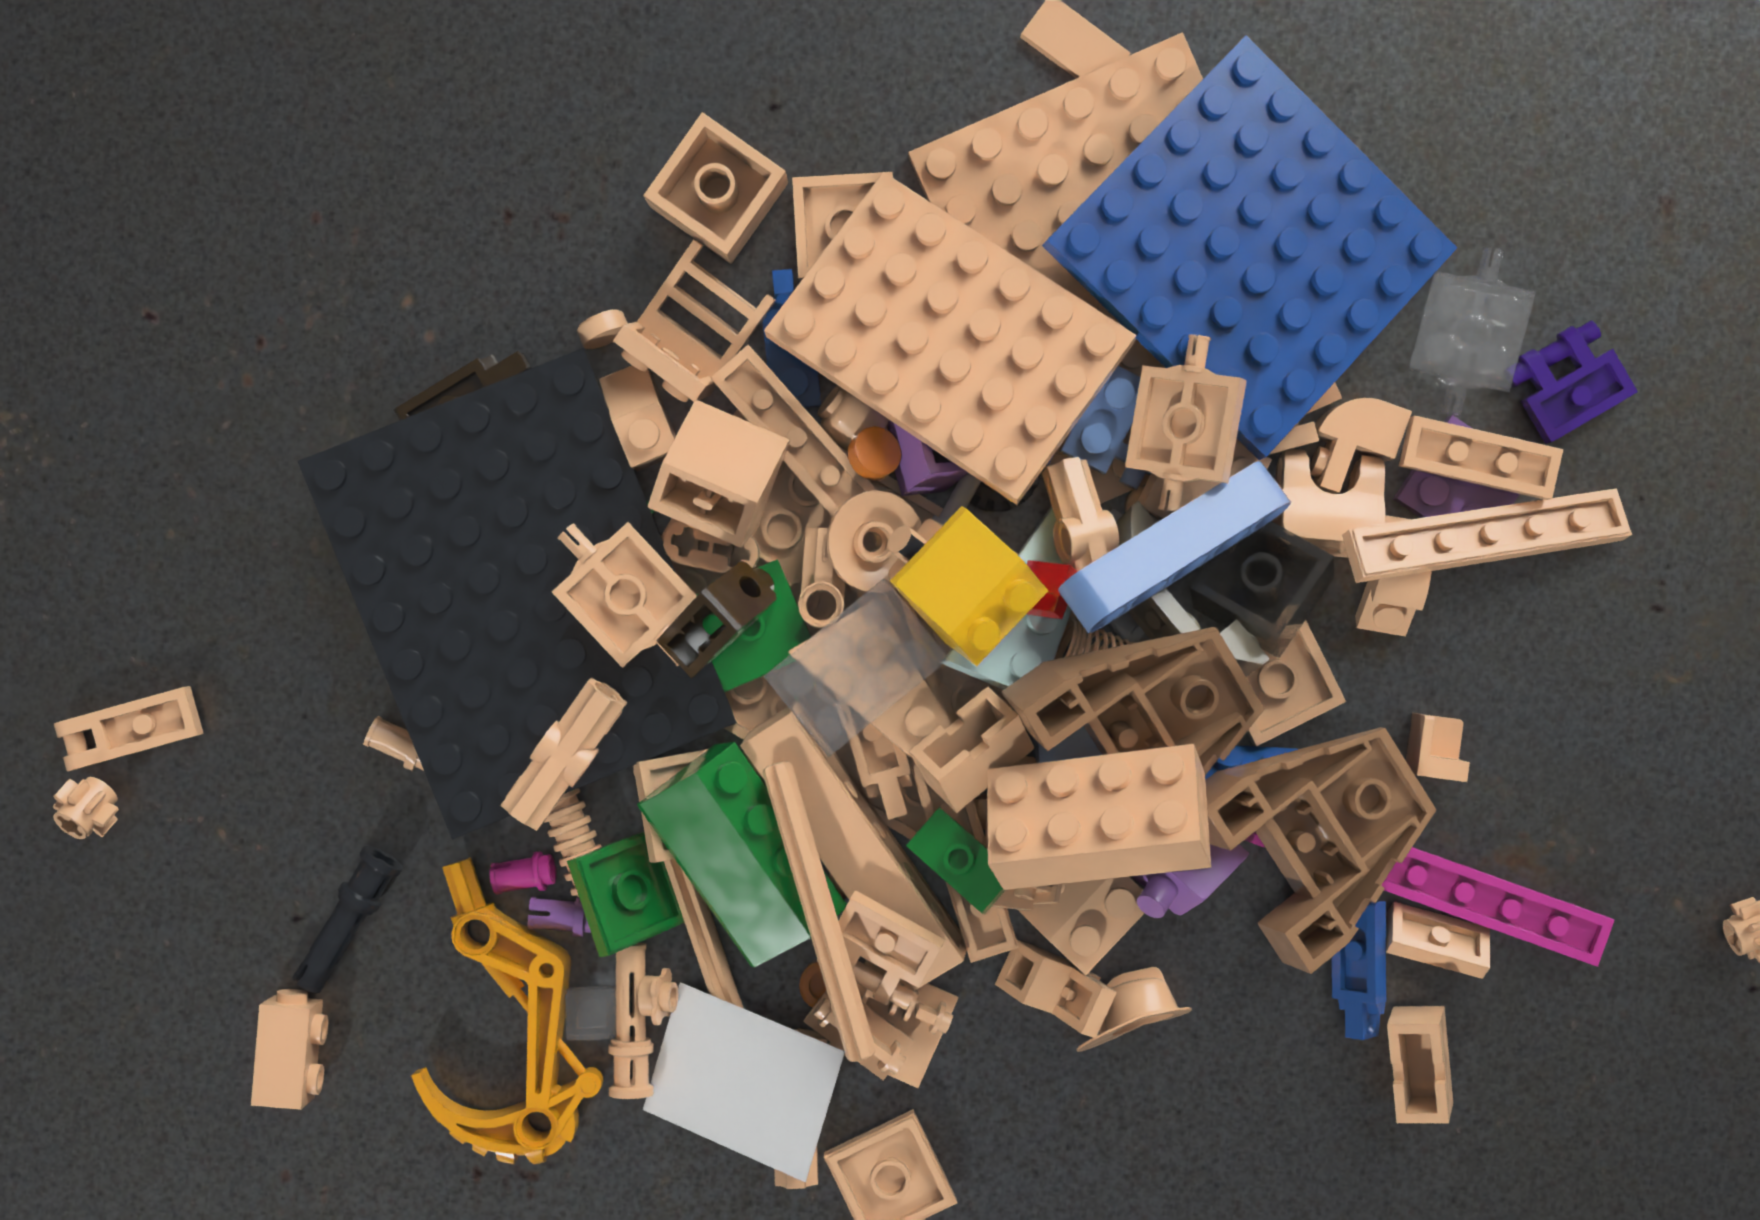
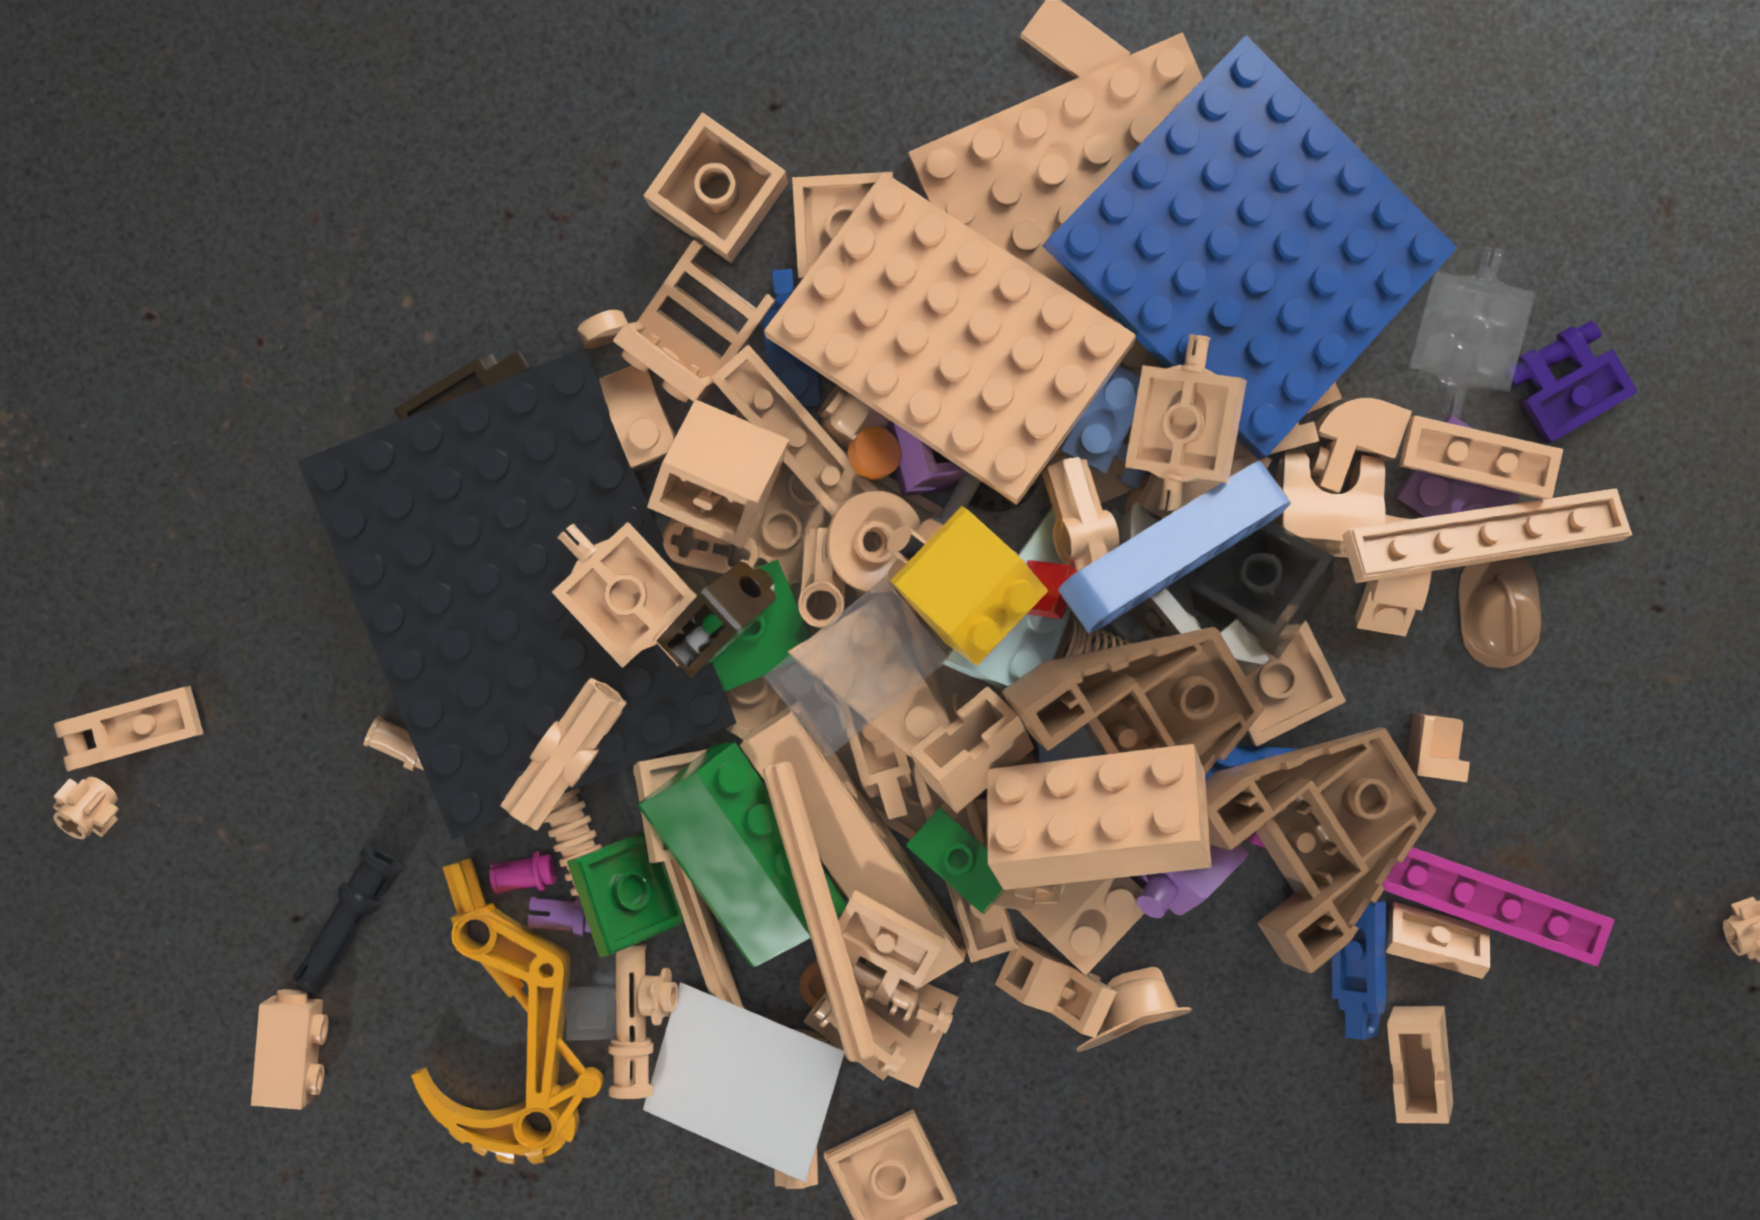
none -> medium nougat piece [1458,557,1542,669]

